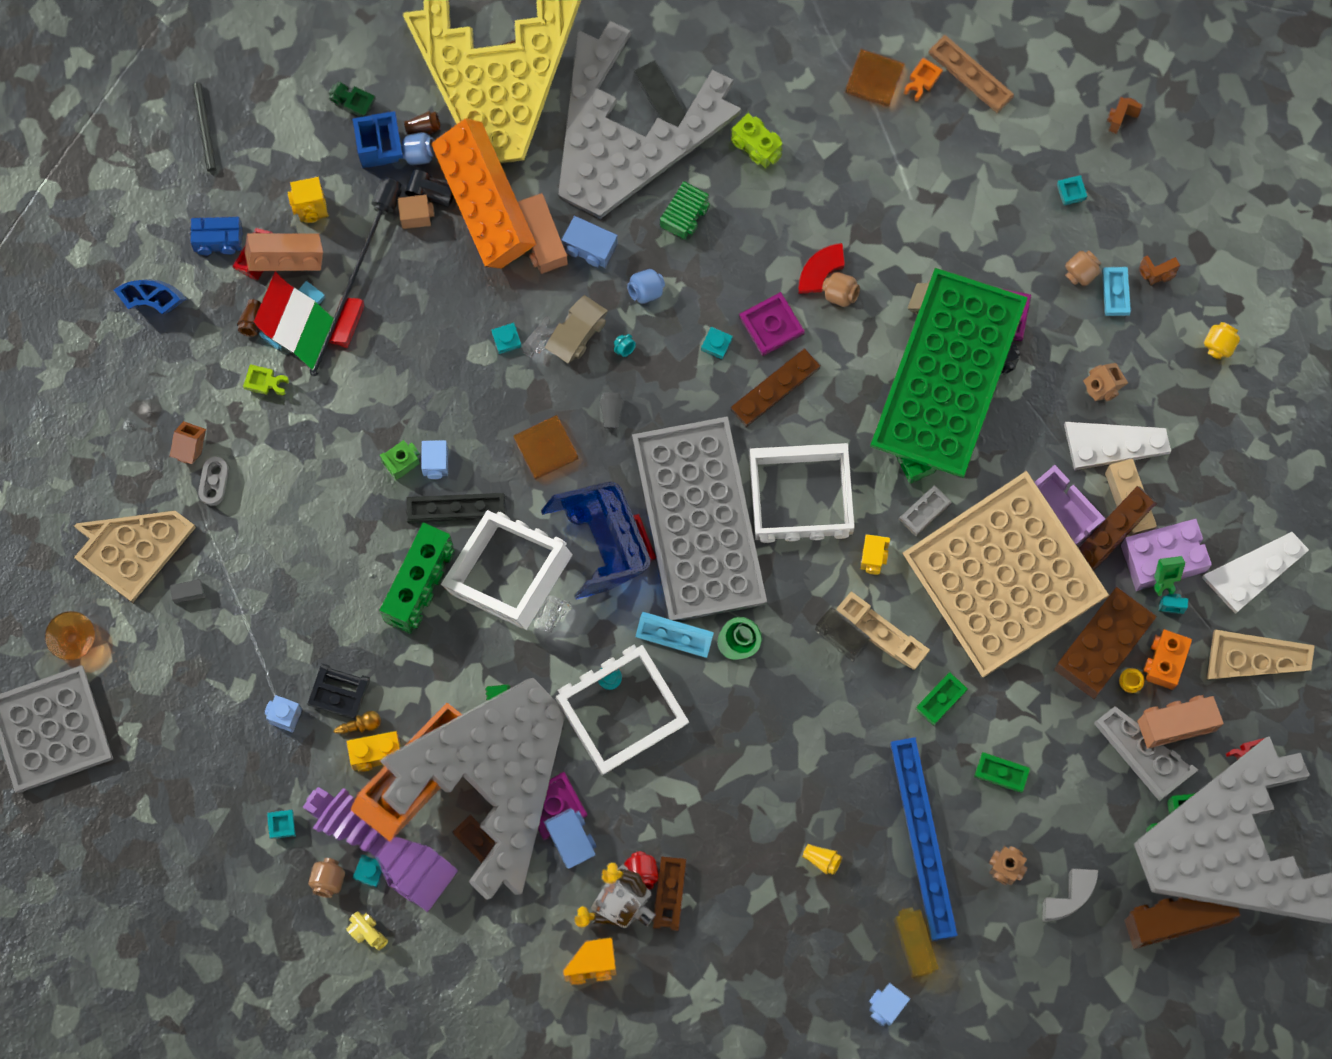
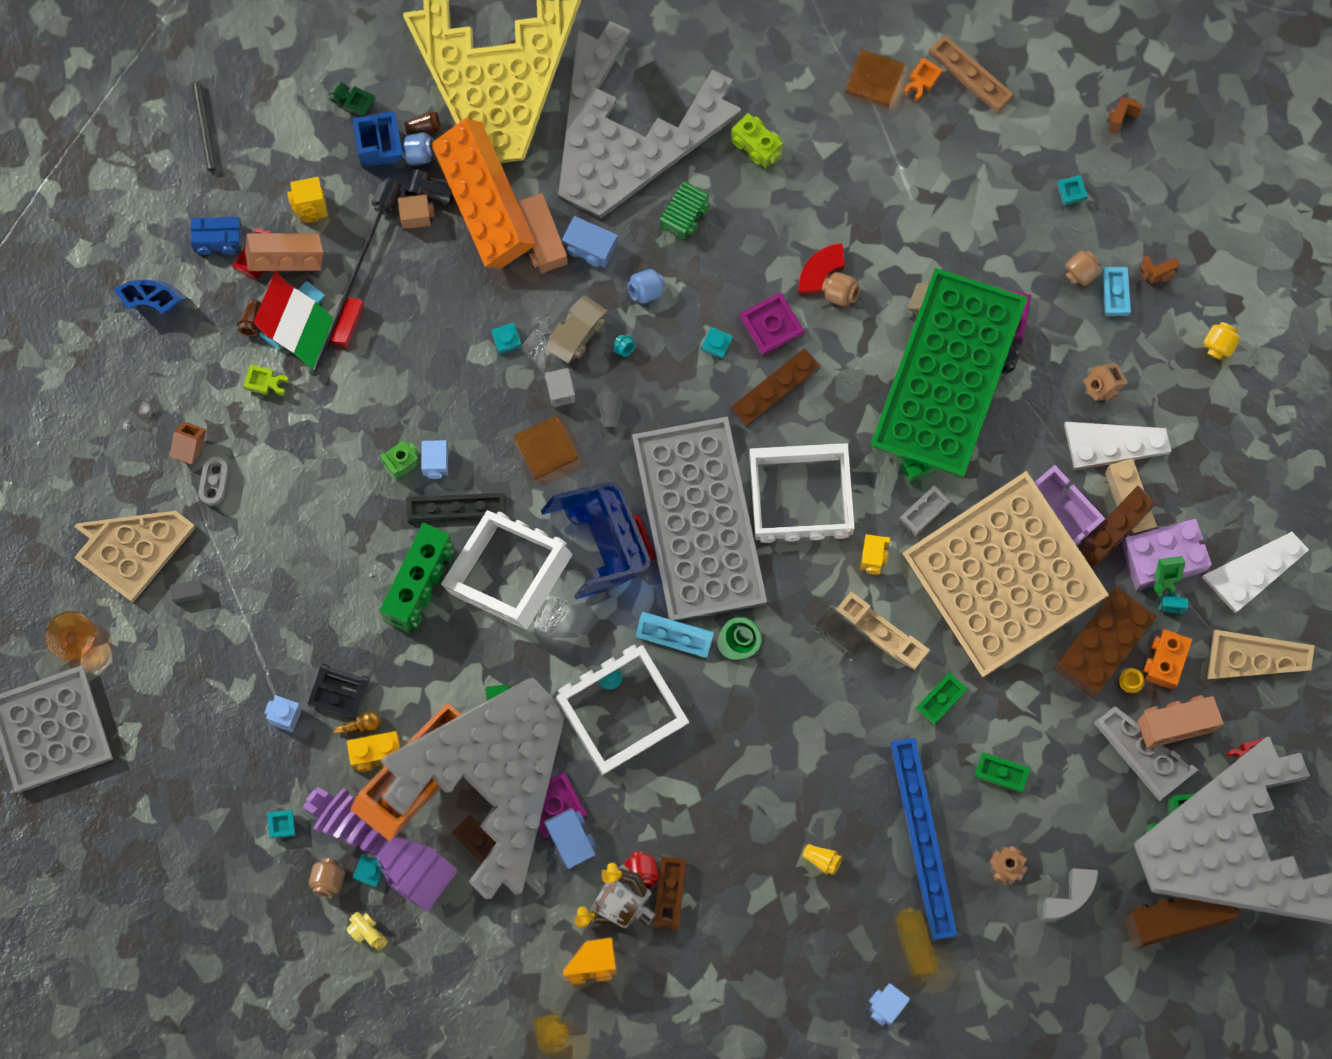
none -> clear yellow brick [533,1013,569,1055]
none -> light grey panel [545,368,576,408]

